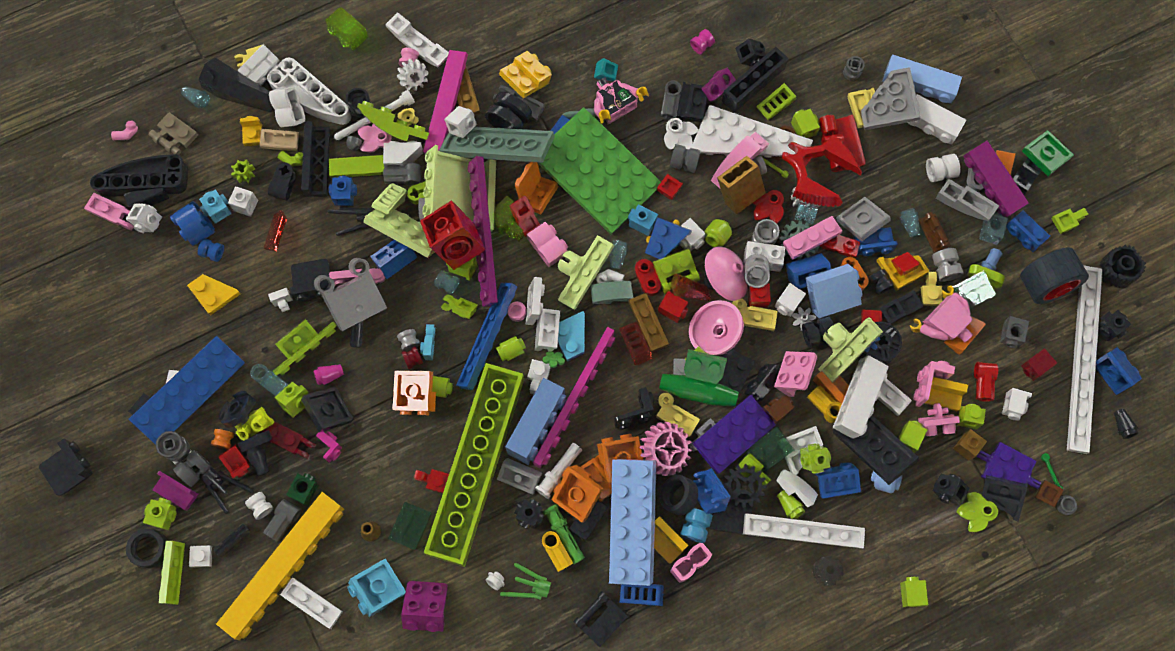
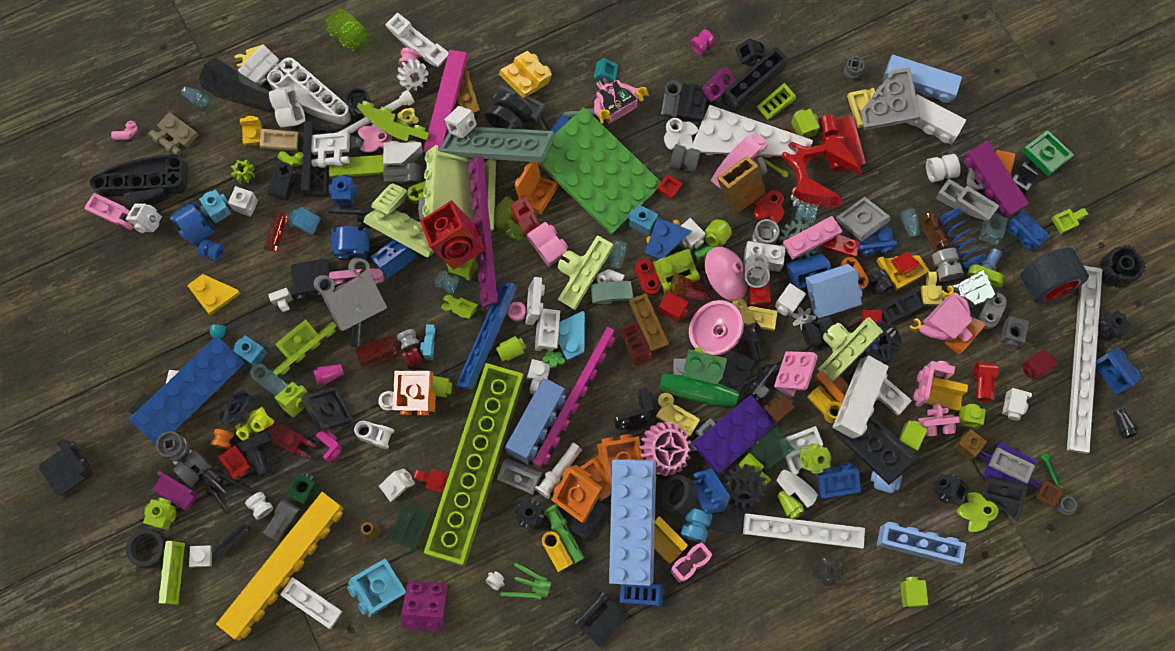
none -> teal hinge [210,325,226,339]
none -> dark azure brick [233,335,268,368]
none -> dark azure bracket [289,207,321,235]
none -> white plate [311,132,350,168]
none -> blue brick [331,226,370,260]
none -> white piece [354,421,395,449]
none -> clear red slope [355,335,398,367]
none -> white plate [379,391,394,411]
none -> white bracket [379,469,415,502]
none -> bright green slope [691,244,714,264]
none -> black axle [740,322,764,361]
none -> light blue brick [877,522,966,566]
none -> blue piece [939,208,986,268]
none -> light grey plate [978,293,1007,329]
none -> light grey plate [988,448,1035,484]

